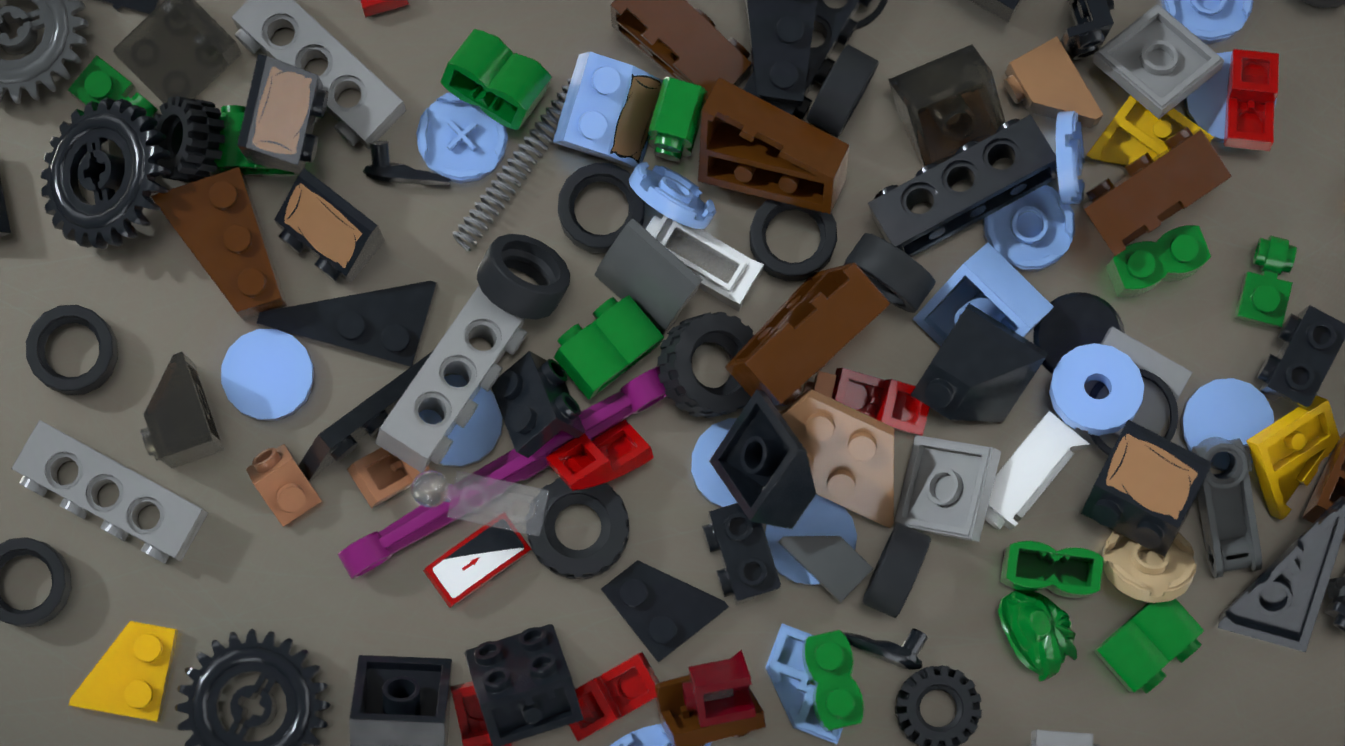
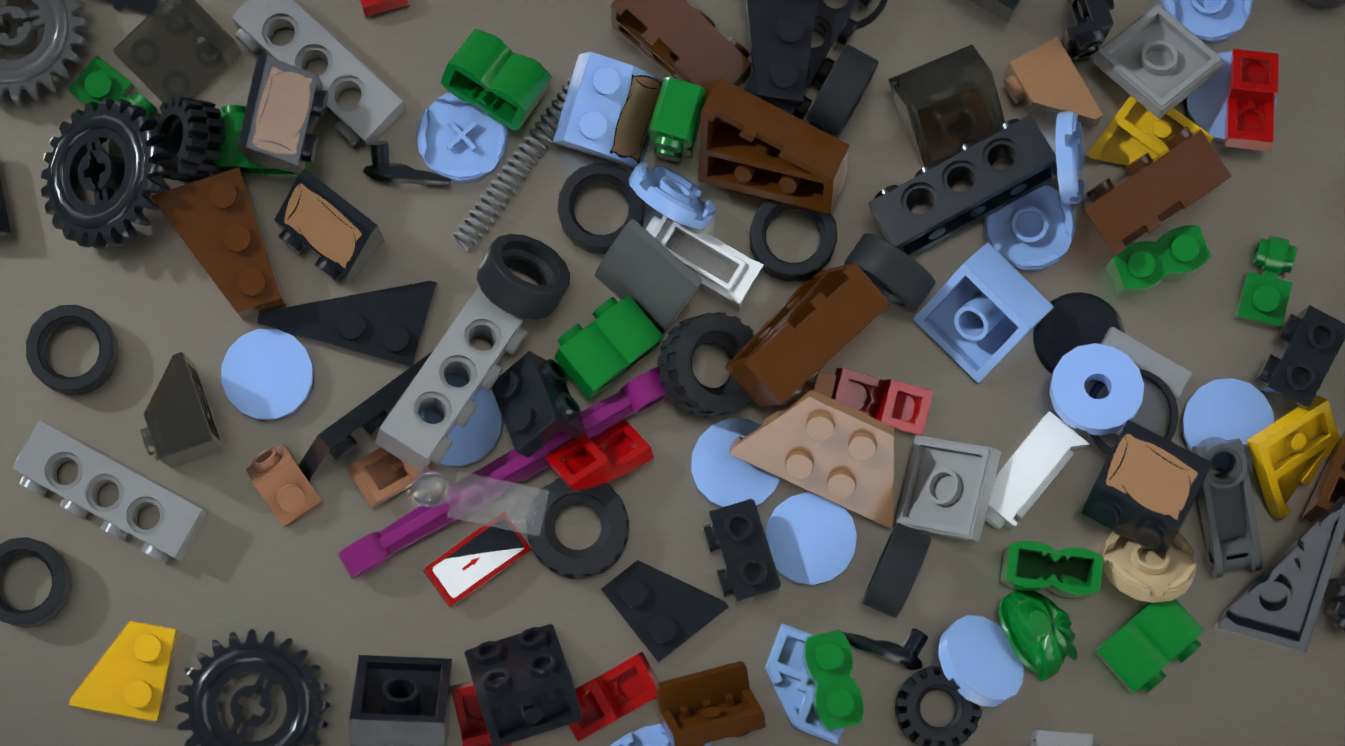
dark red window [682,650,756,727] -> none
black slope [709,389,816,529] -> none
dark grey tile [778,536,874,603] -> none
black slope [911,303,1048,422] -> none
none -> light blue tile [938,615,1024,707]

